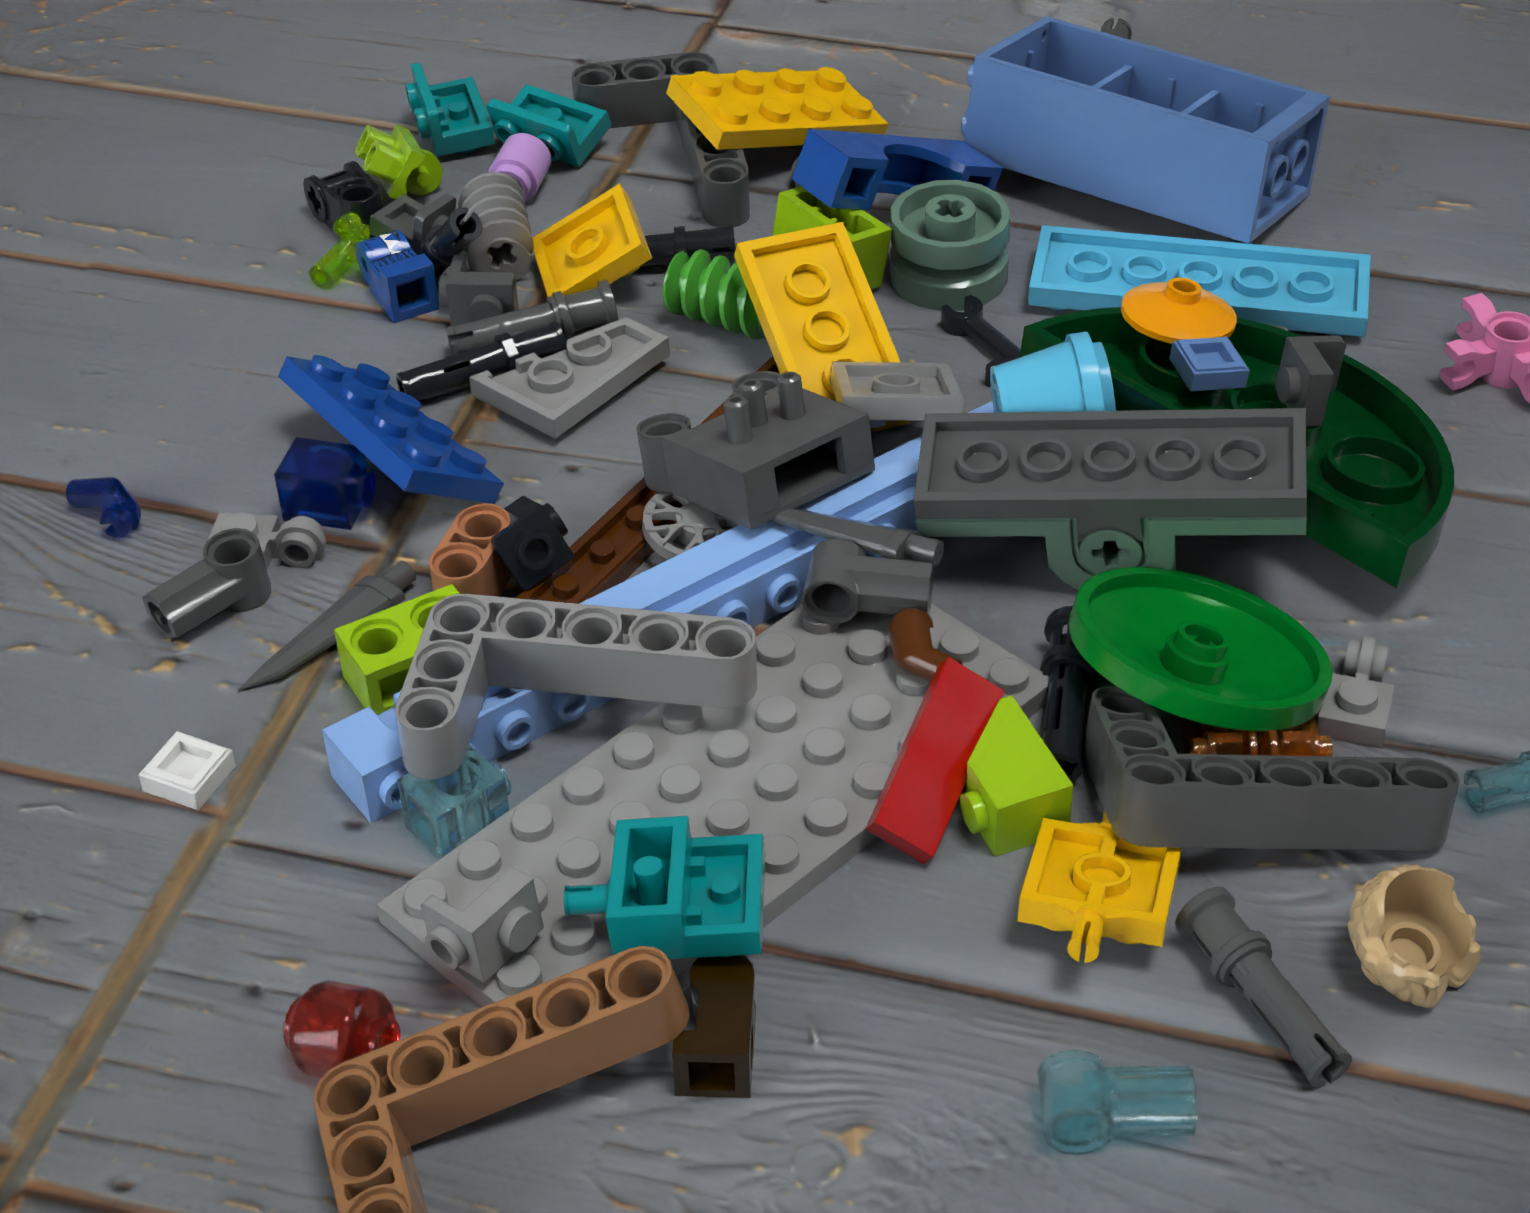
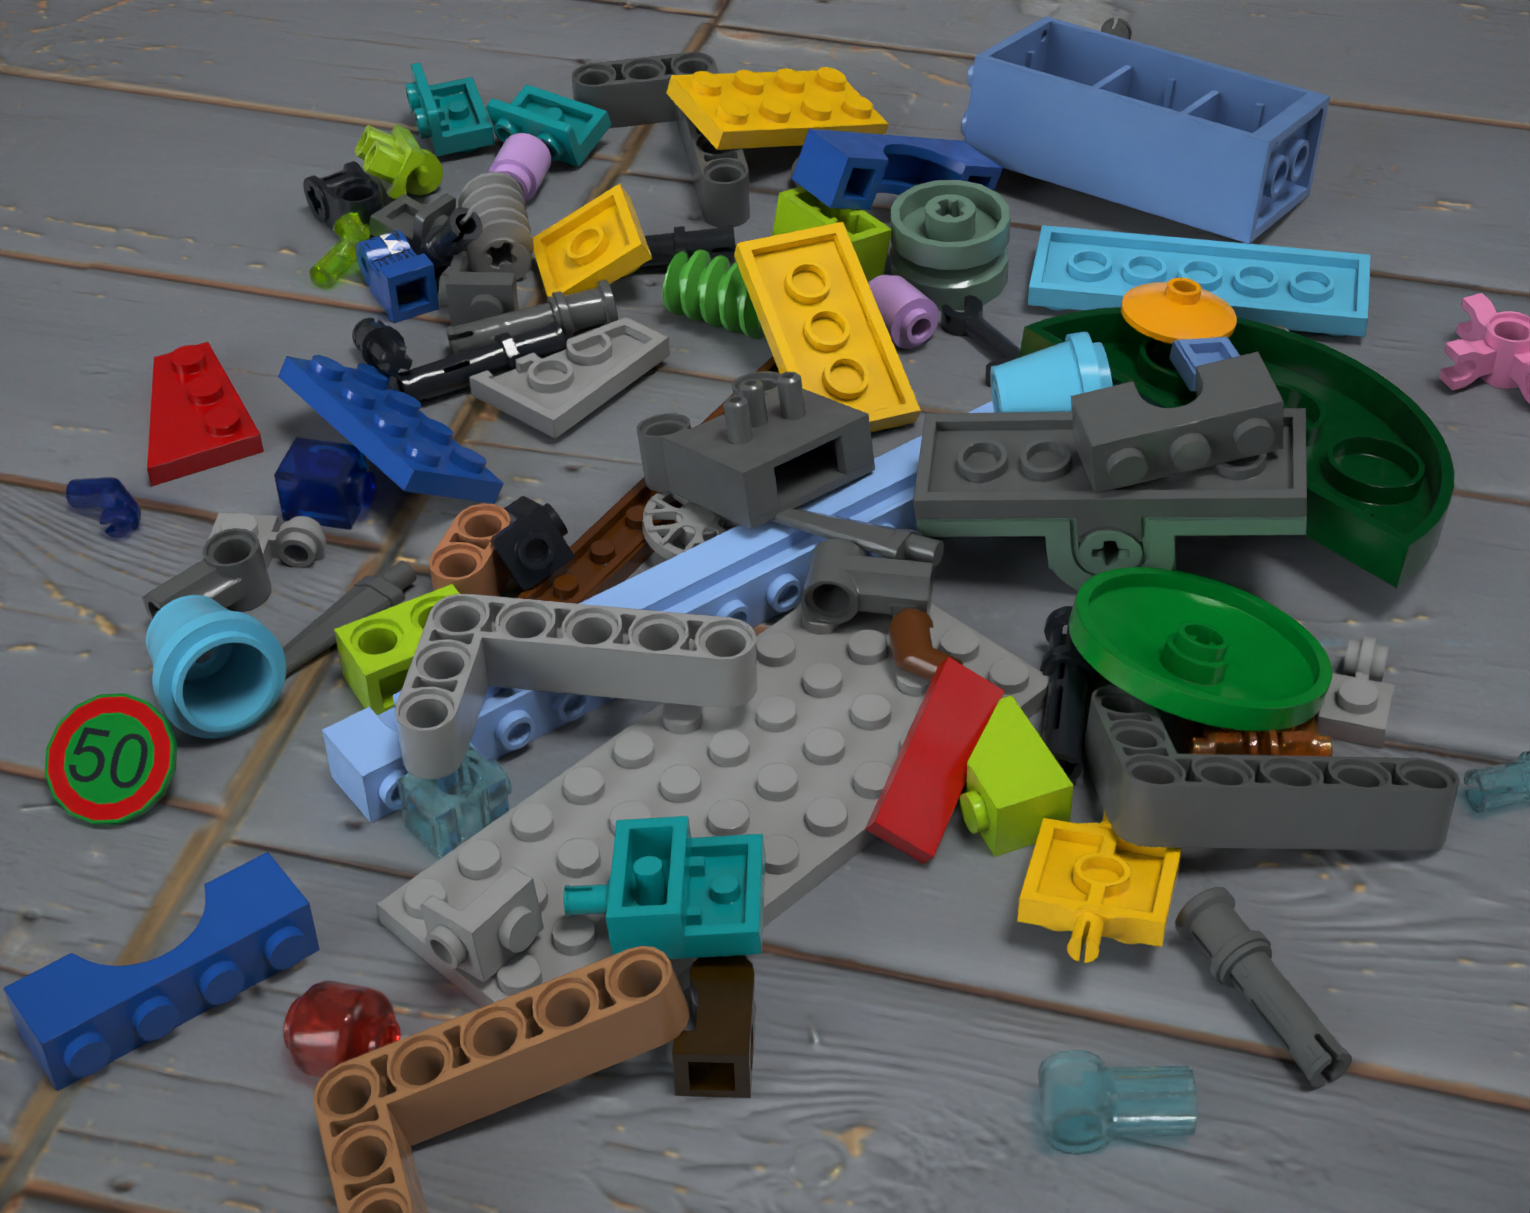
white tile [138,731,236,811] -> none
light grey plate [831,362,964,428] -> none
dark grey bracket [1275,335,1346,426] -> none
tan hair [1347,864,1482,1008] -> none
none -> blue arch [3,852,320,1091]
none -> piece [45,693,177,826]
none -> medium azure piece [146,595,286,738]
none -> red wing [147,342,264,487]
none -> black axle [352,317,413,377]
none -> lavender brick [868,275,939,349]
none -> dark grey arch [1070,352,1283,494]

